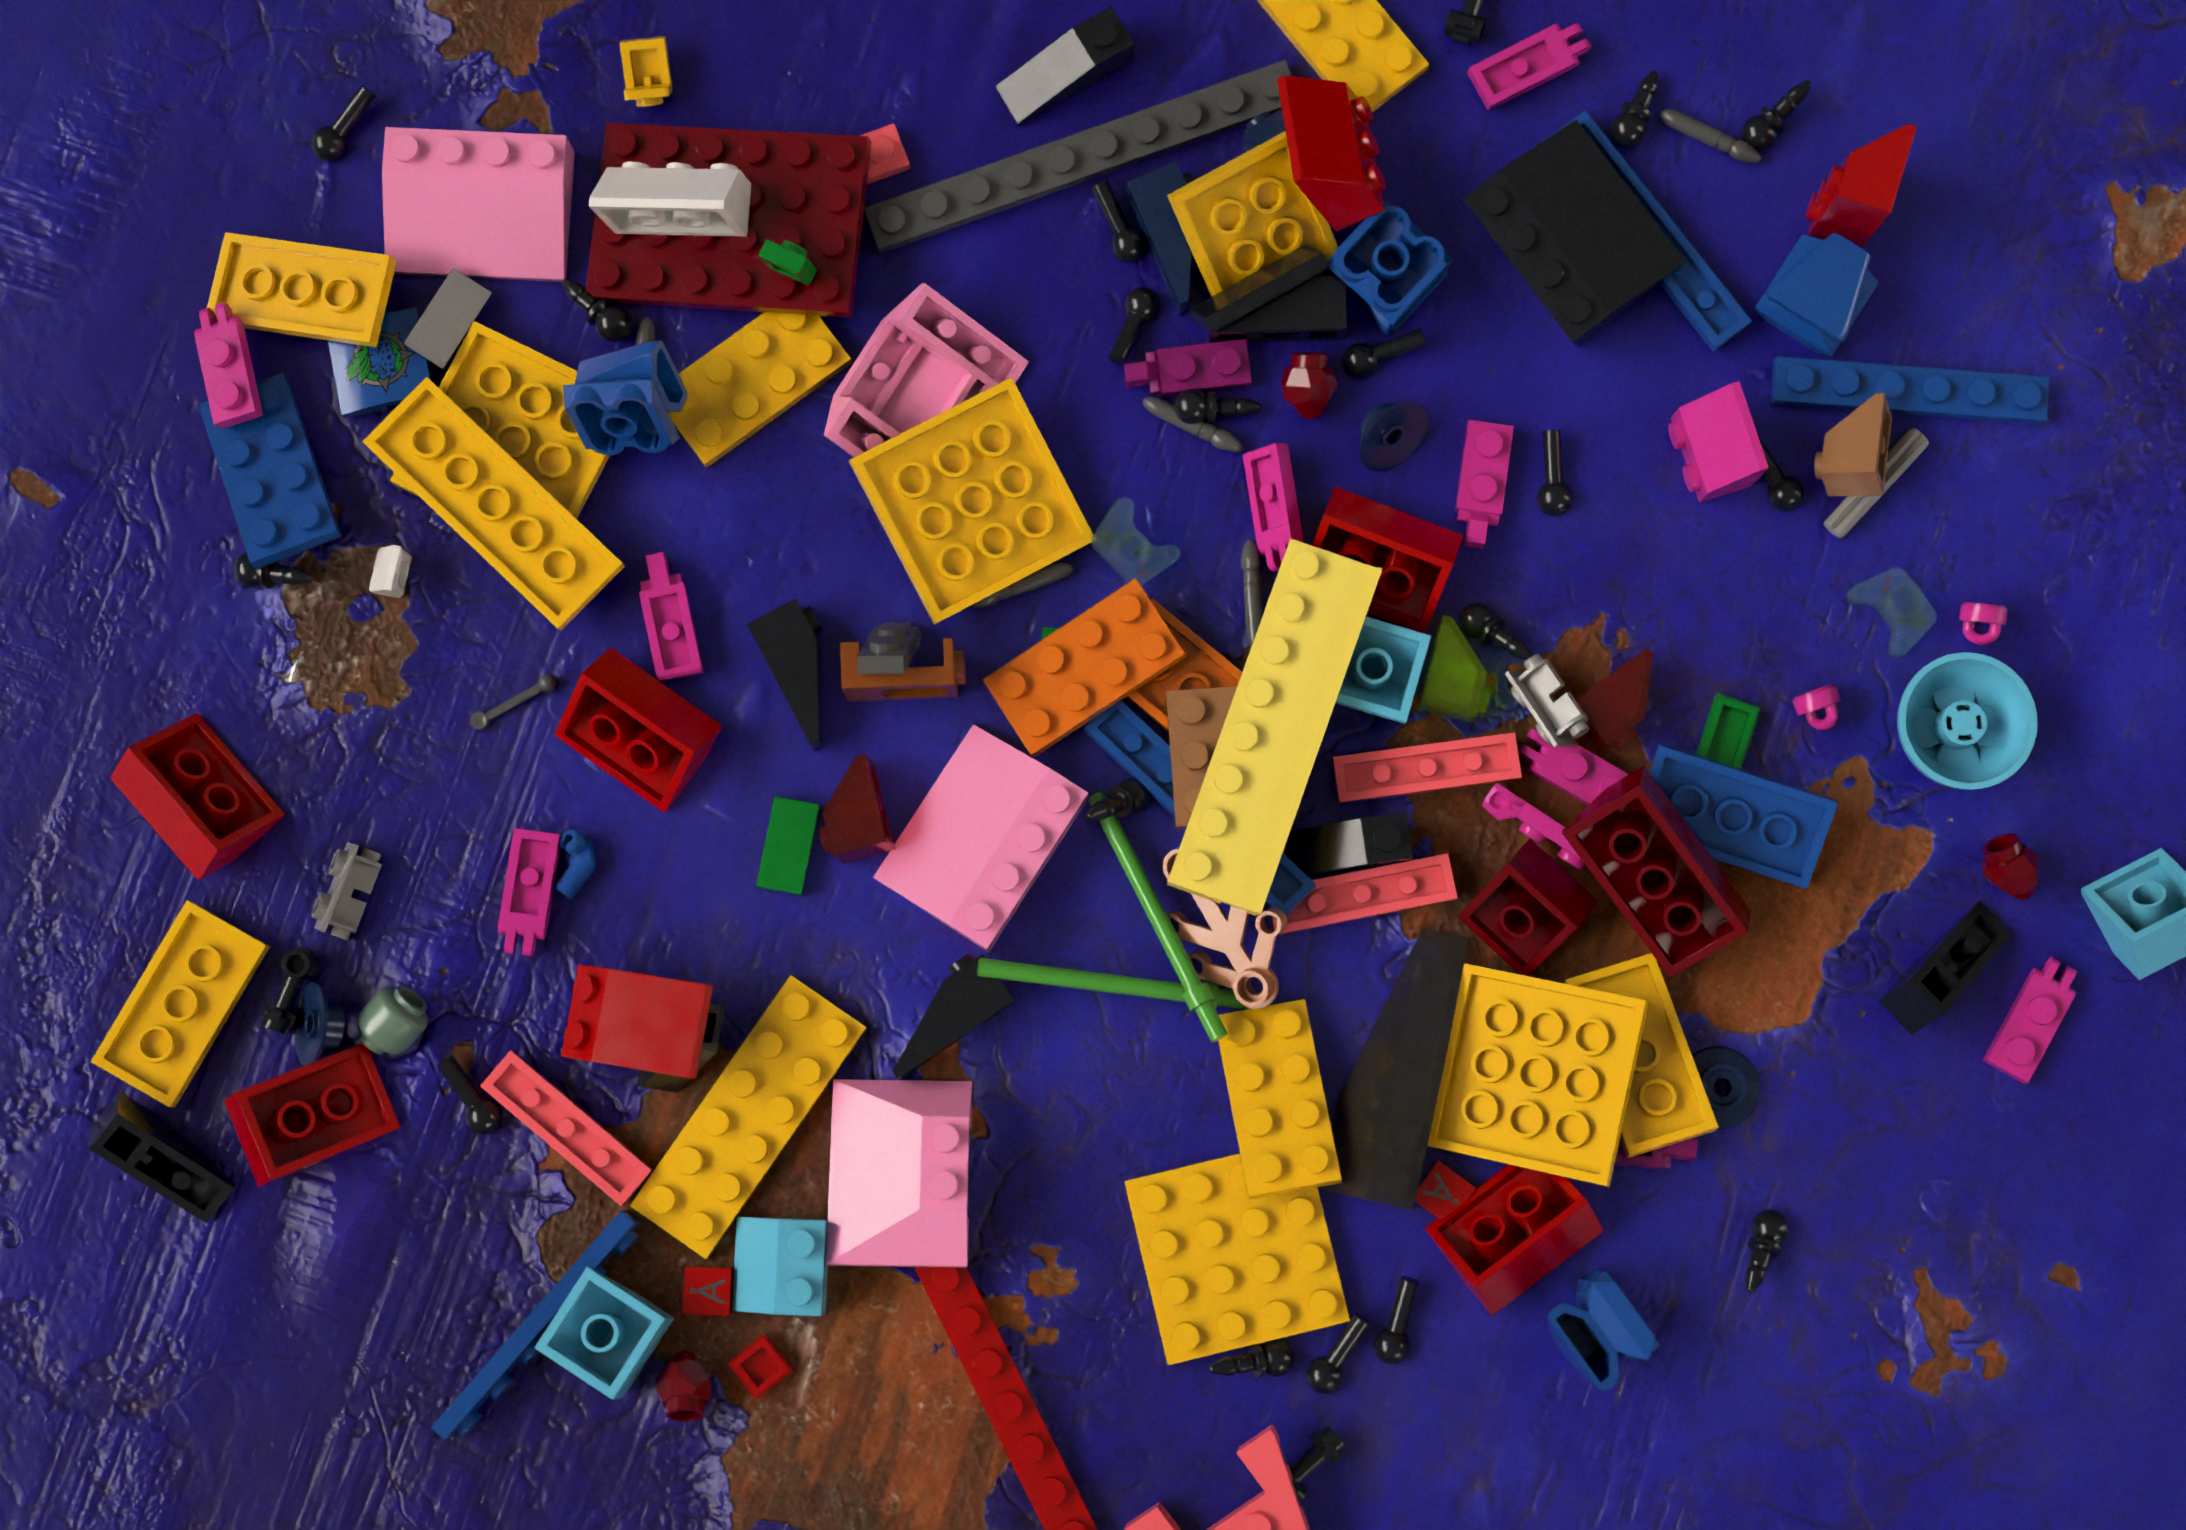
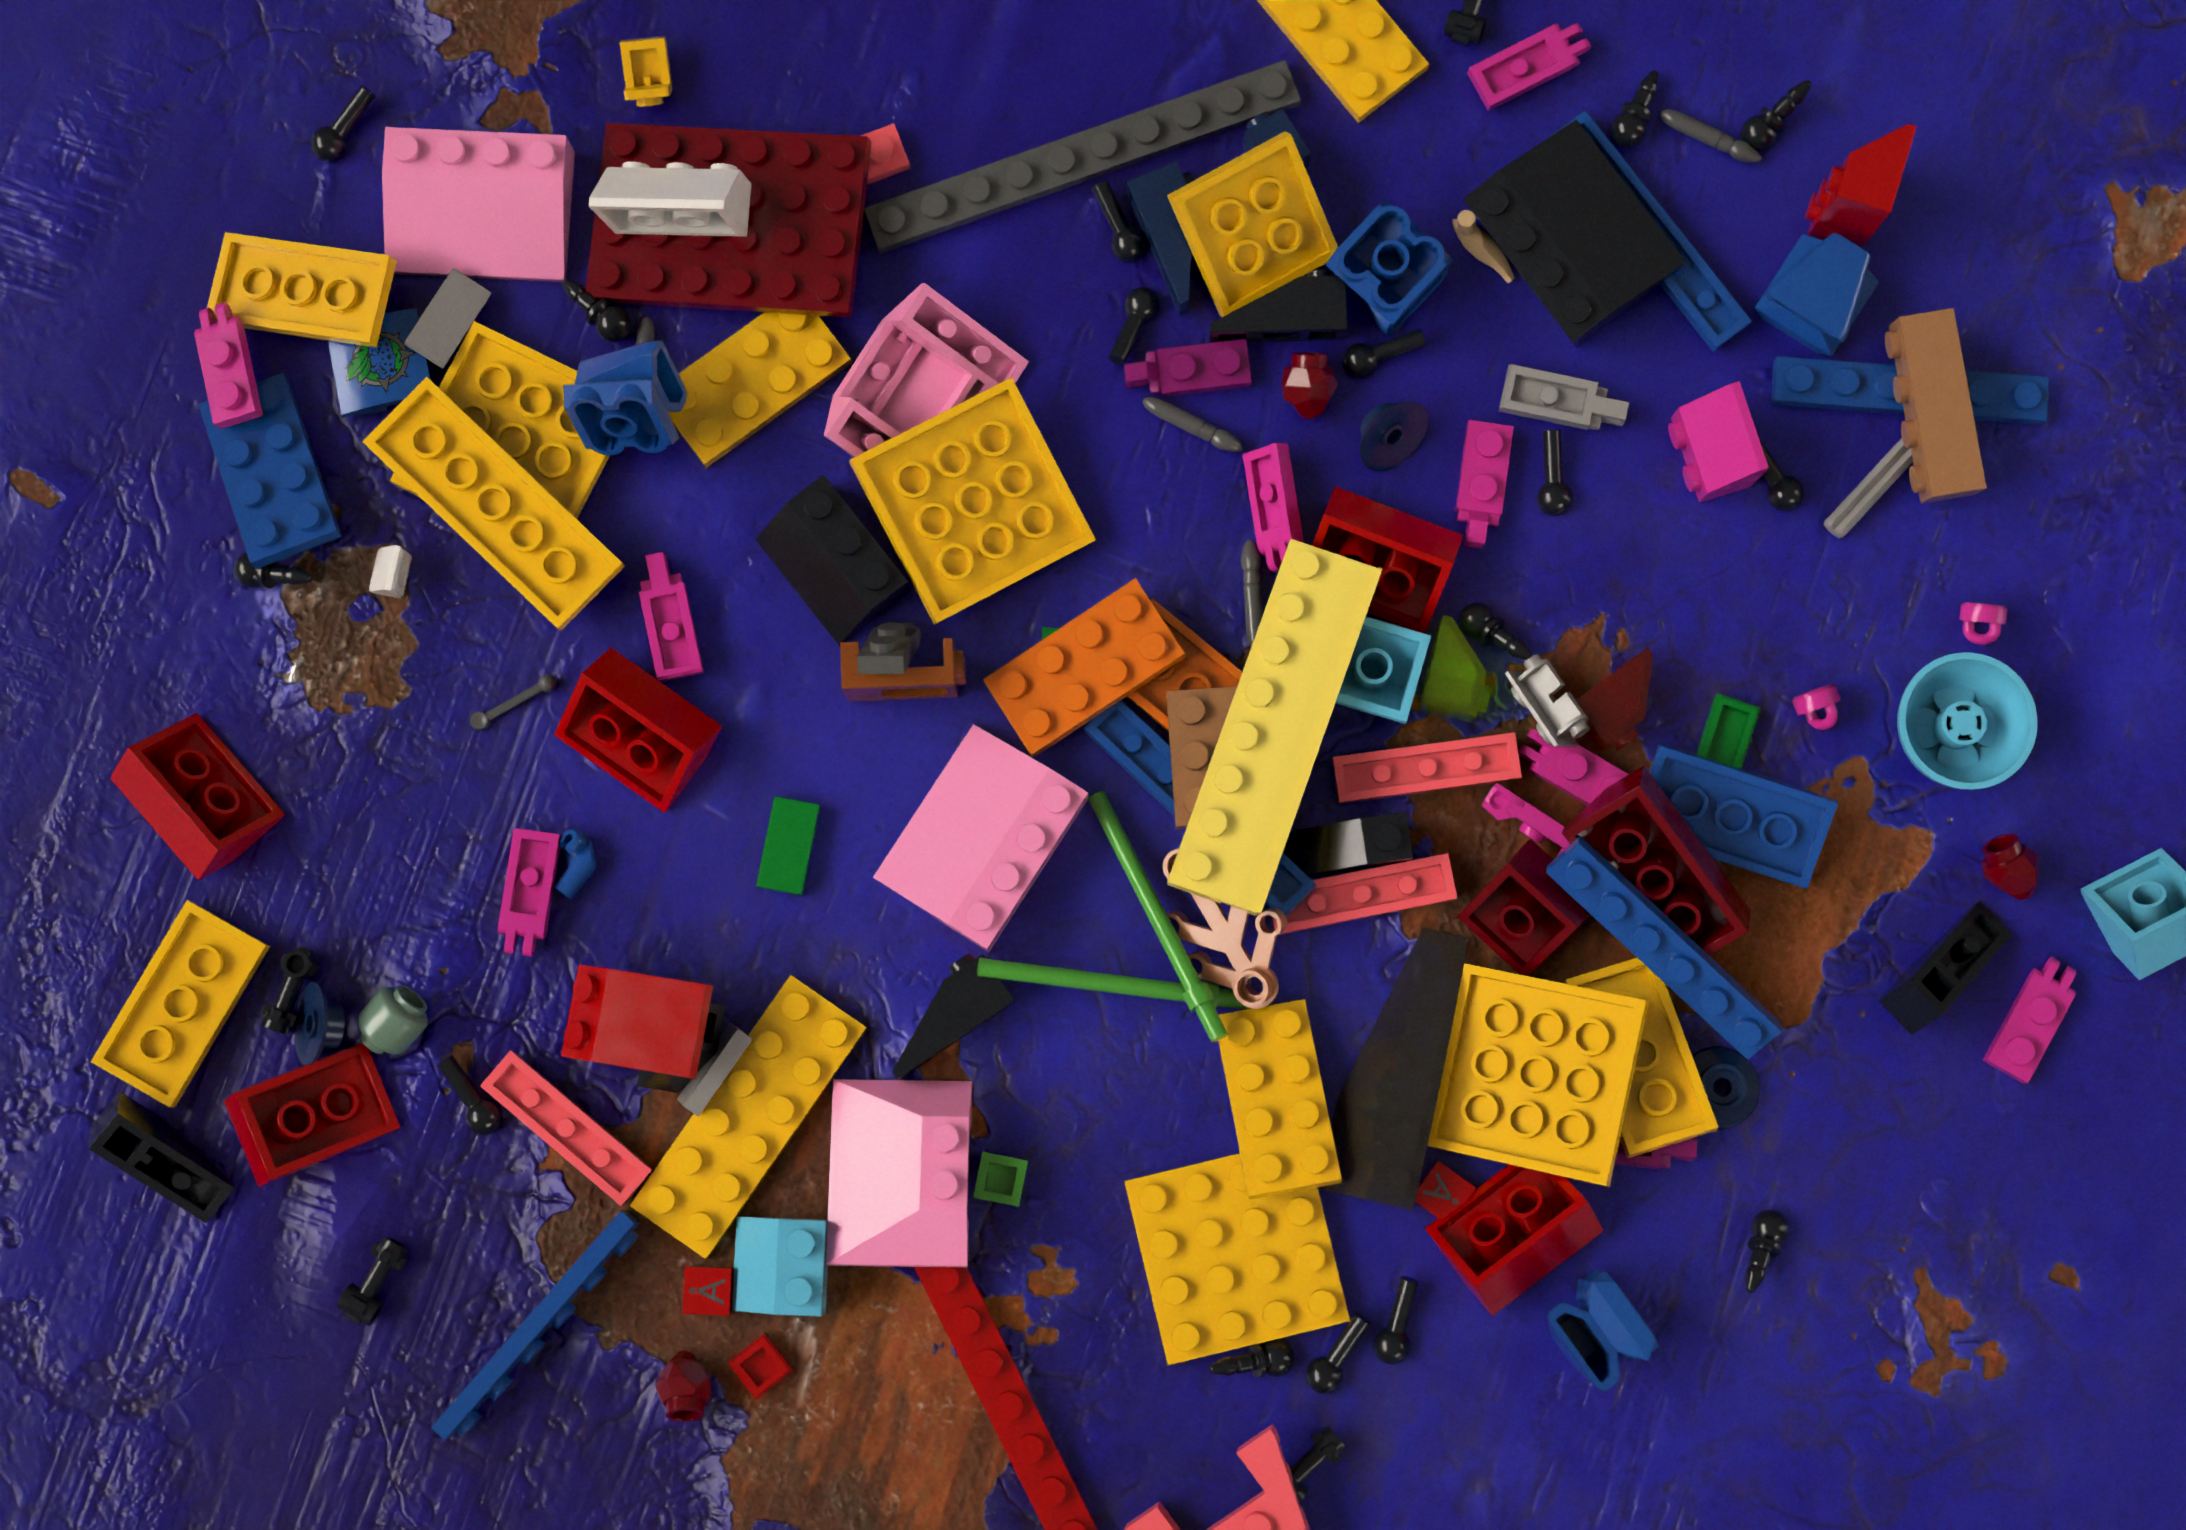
light grey hinge [311,842,383,940] -> none
medium azure slope [534,1267,674,1400] -> none
black slope [747,599,823,751] -> none
green plate [758,239,817,286] -> none
clear red slope [820,754,896,864] -> none
dark grey piece [971,563,1074,608] -> none
slope [995,6,1134,126] -> none
black bar [1086,777,1152,820] -> none
clear light blue piece [1091,497,1180,585] -> none
black bar [1174,388,1262,424] -> none
black tile [1190,245,1329,332] -> none
red slope [1277,75,1386,232] -> none
medium nougat slope [1815,393,1892,497] -> none
clear light blue piece [1848,568,1937,658] -> none
none -> black bar [337,1236,409,1326]
none -> light grey tile [677,1022,753,1117]
none -> black slope [755,475,911,646]
none -> bright green plate [973,1152,1028,1207]
none -> tan bar [1452,210,1514,283]
none -> light grey hinge [1498,364,1629,430]
none -> blue plate [1546,836,1782,1060]
none -> medium nougat brick [1885,308,1987,504]

